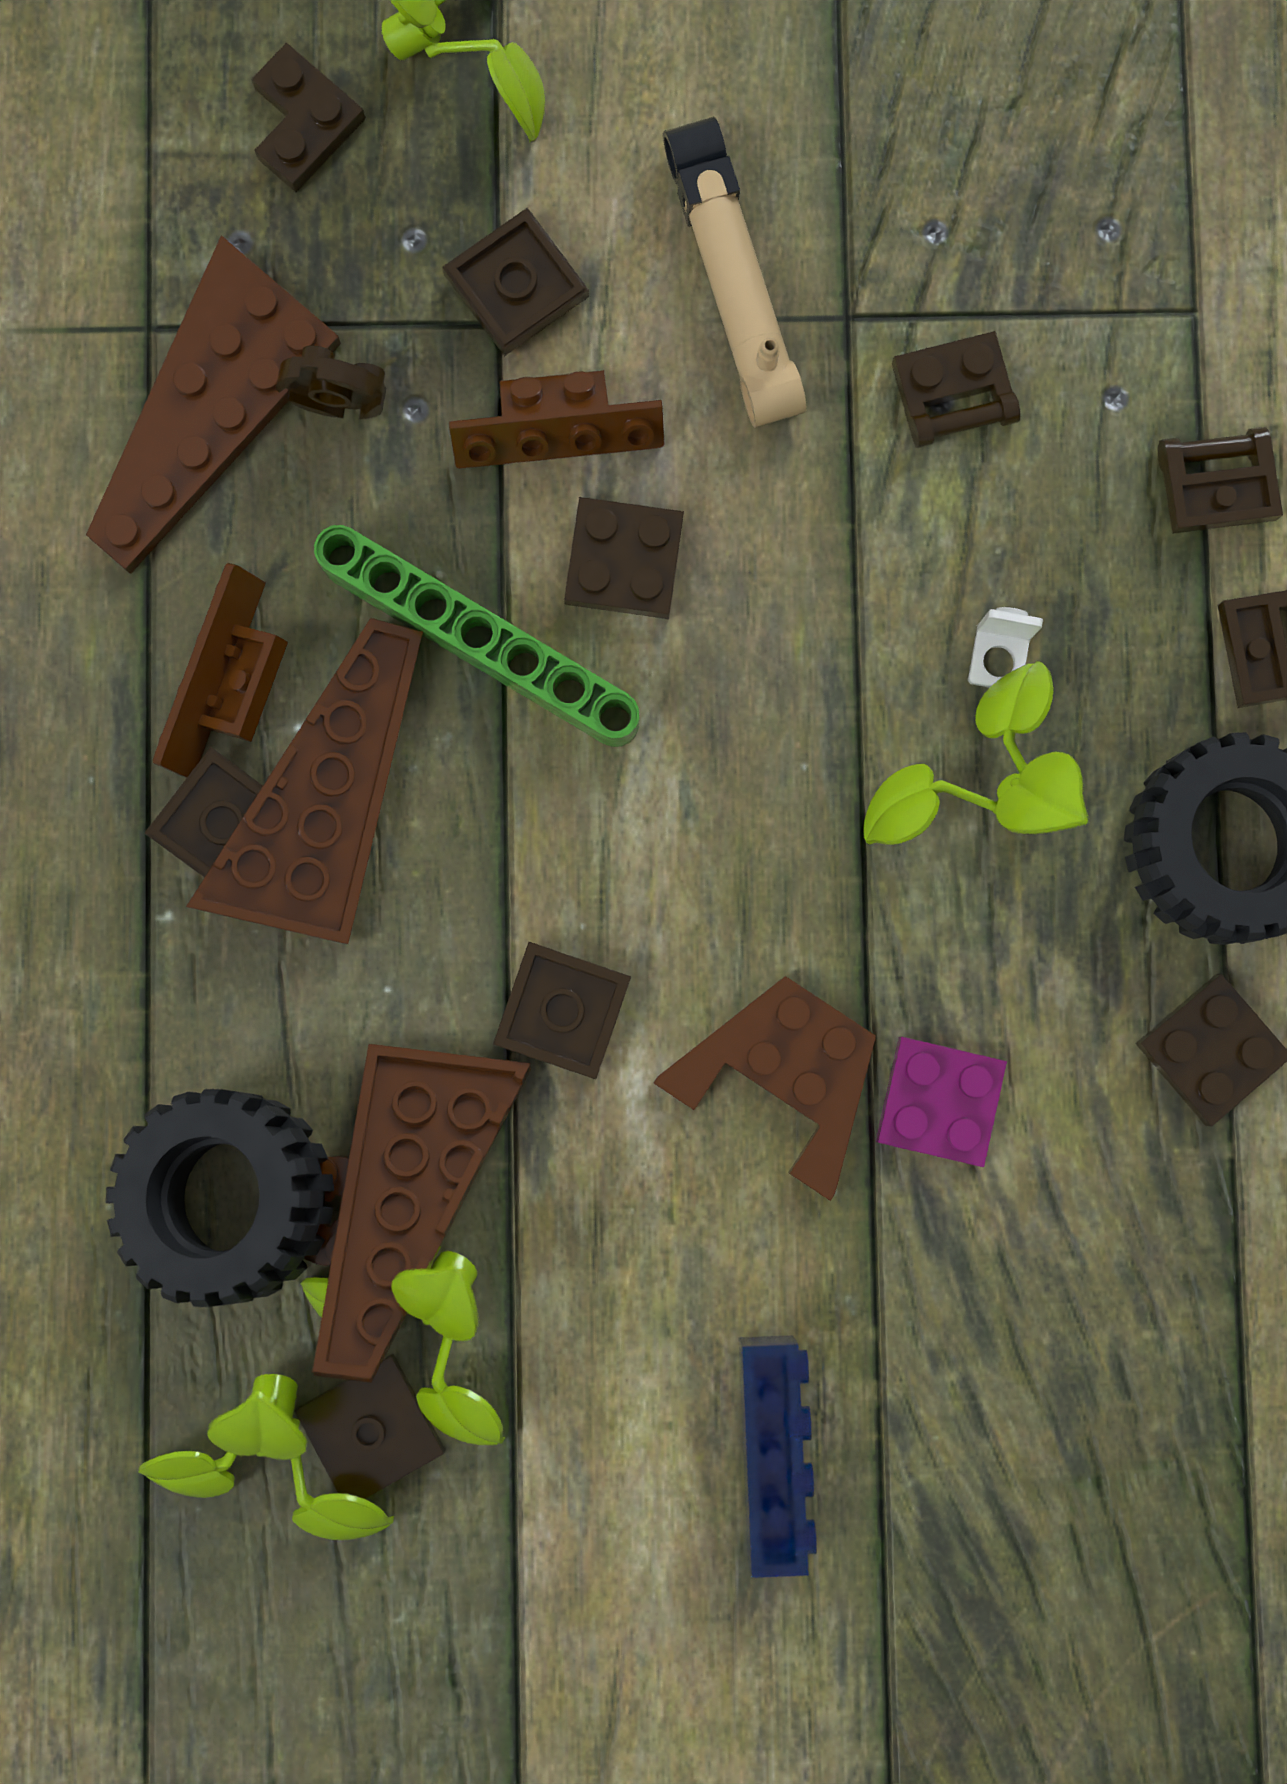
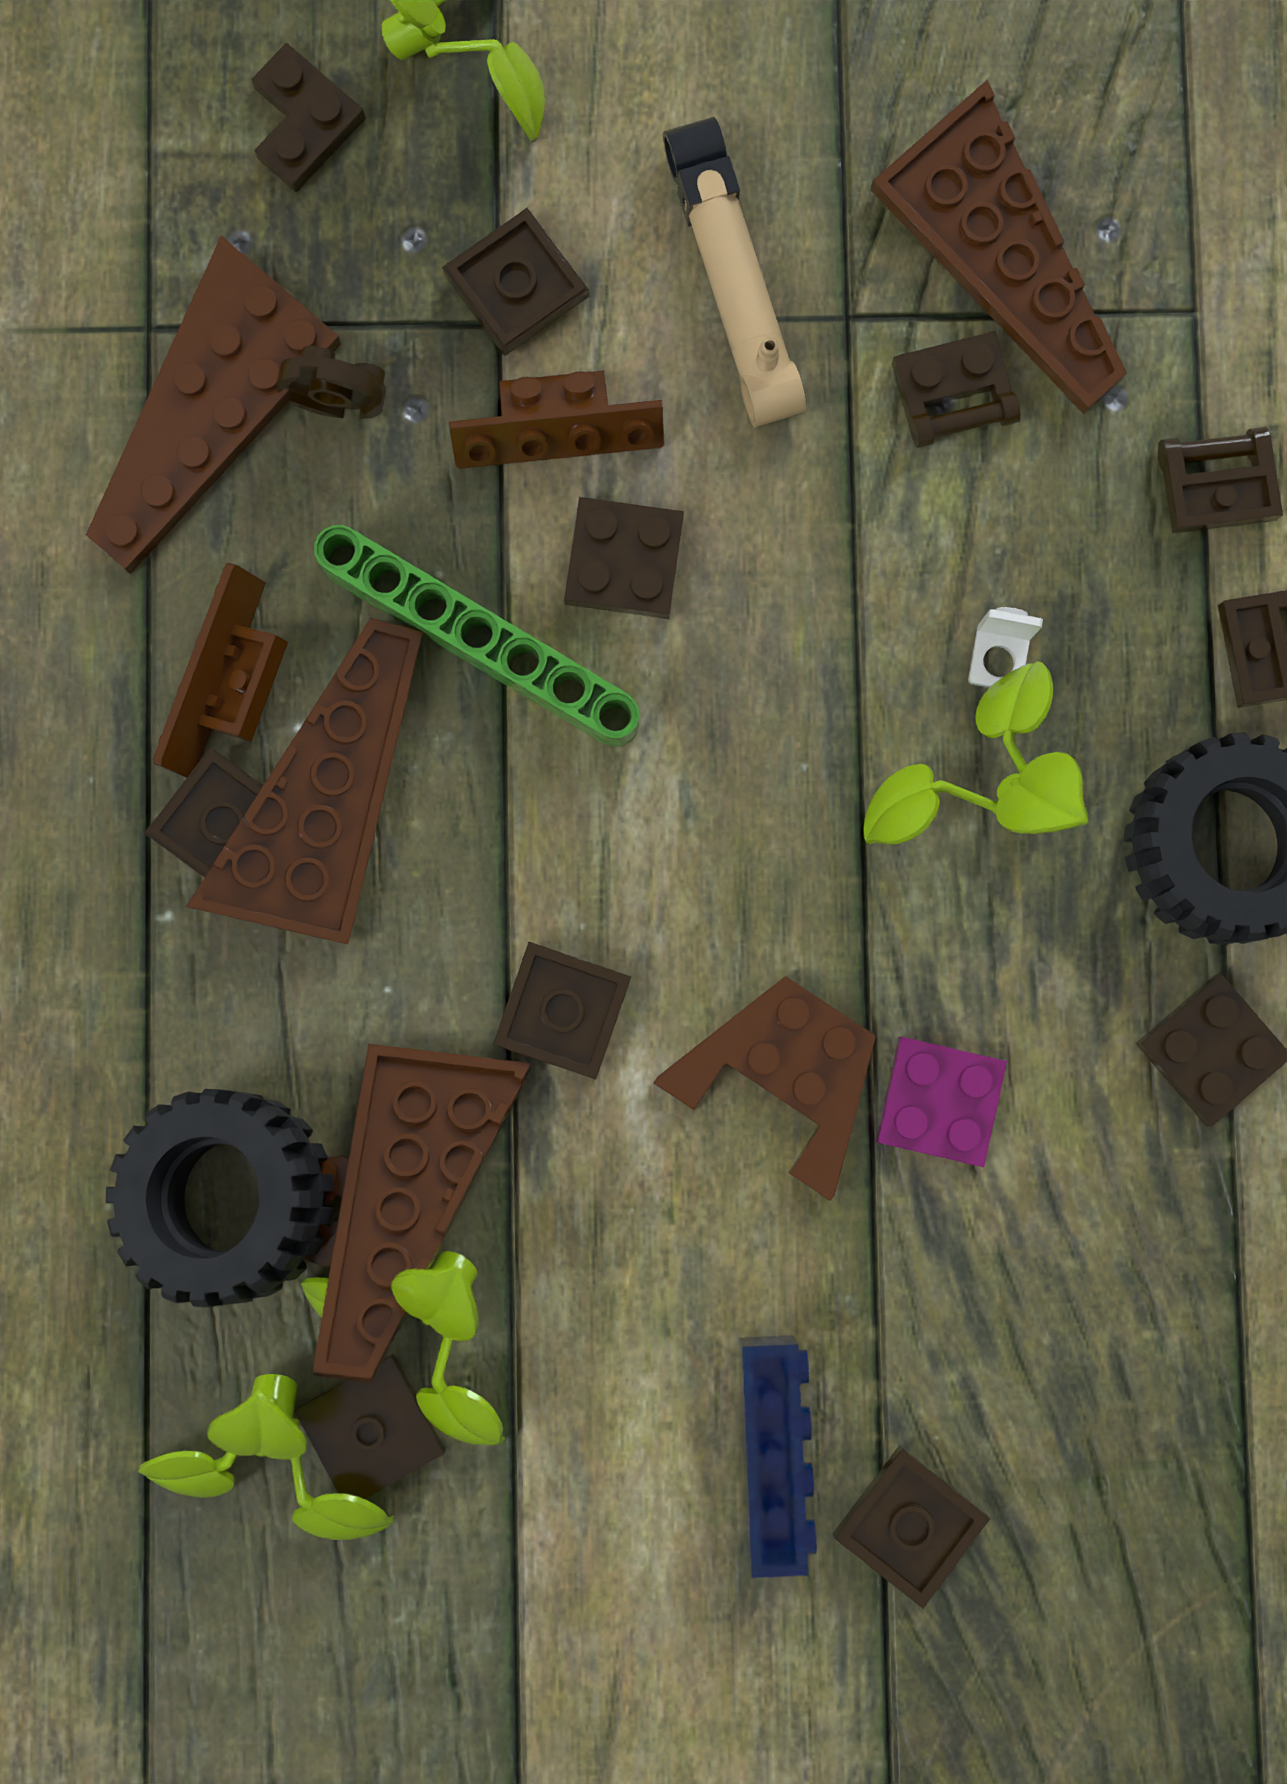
none -> dark brown plate [833,1445,990,1609]
none -> reddish brown wing [870,80,1127,414]

